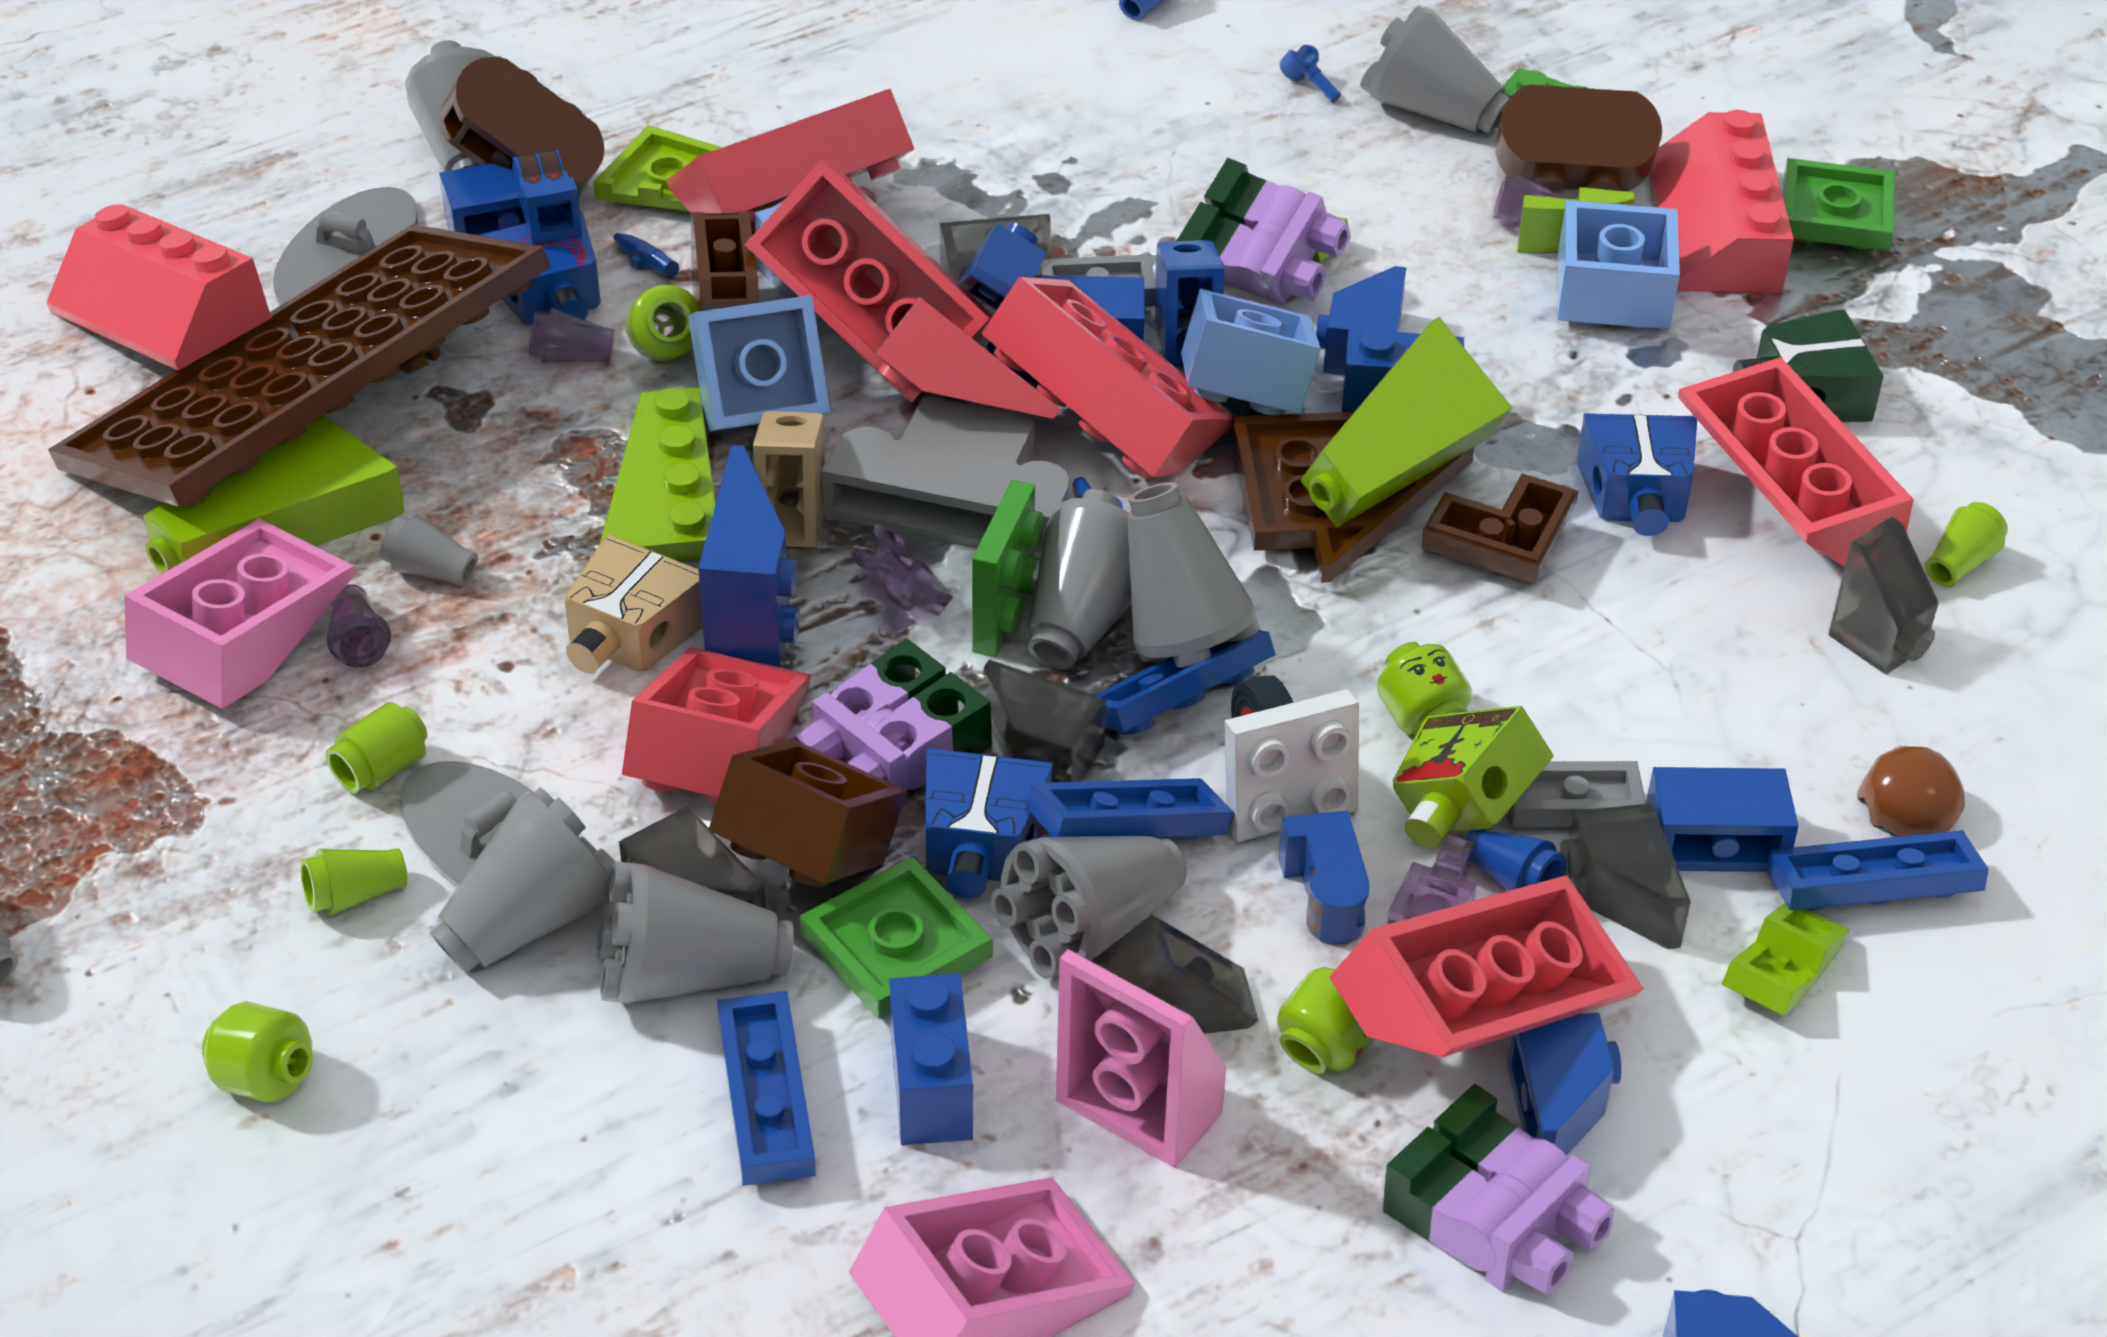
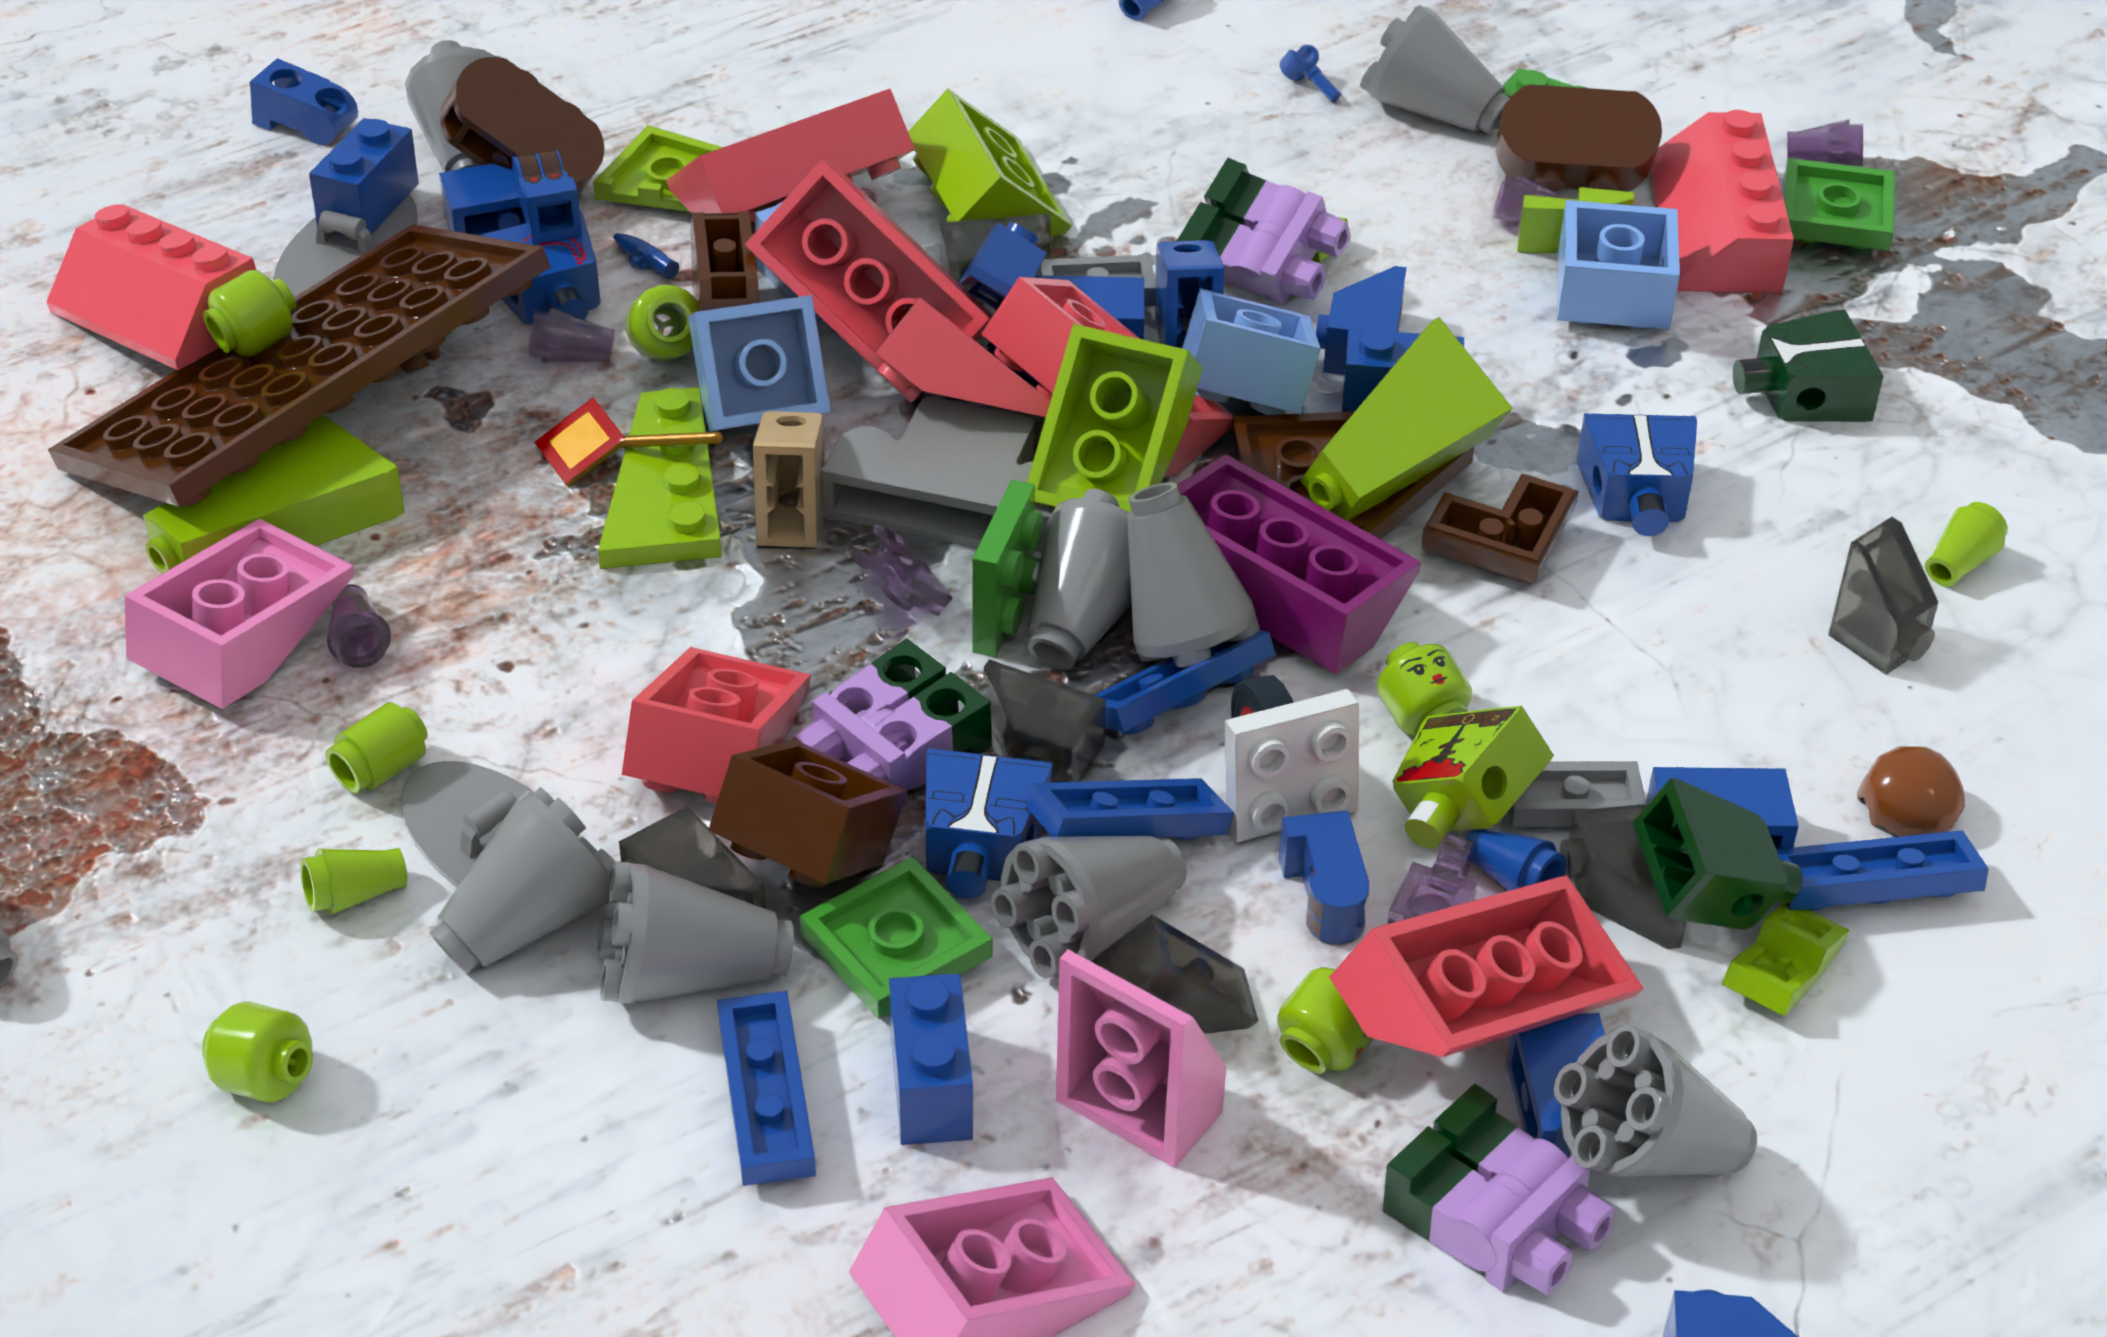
light grey cone [380,515,478,587] -> none
tan torso [565,534,703,674] -> none
blue slope [698,445,800,667] -> none
coral slope [1678,357,1914,571] -> none
none -> lime head [203,270,297,357]
none -> blue leg [250,58,359,145]
none -> blue brick [309,118,419,235]
none -> piece [534,397,723,488]
none -> lime slope [908,88,1072,241]
none -> lime slope [1027,324,1203,512]
none -> magenta slope [1177,454,1421,675]
none -> light grey cone [1554,1025,1757,1177]
none -> dark green torso [1632,777,1802,930]
none -> clear purple cone [1787,119,1863,166]

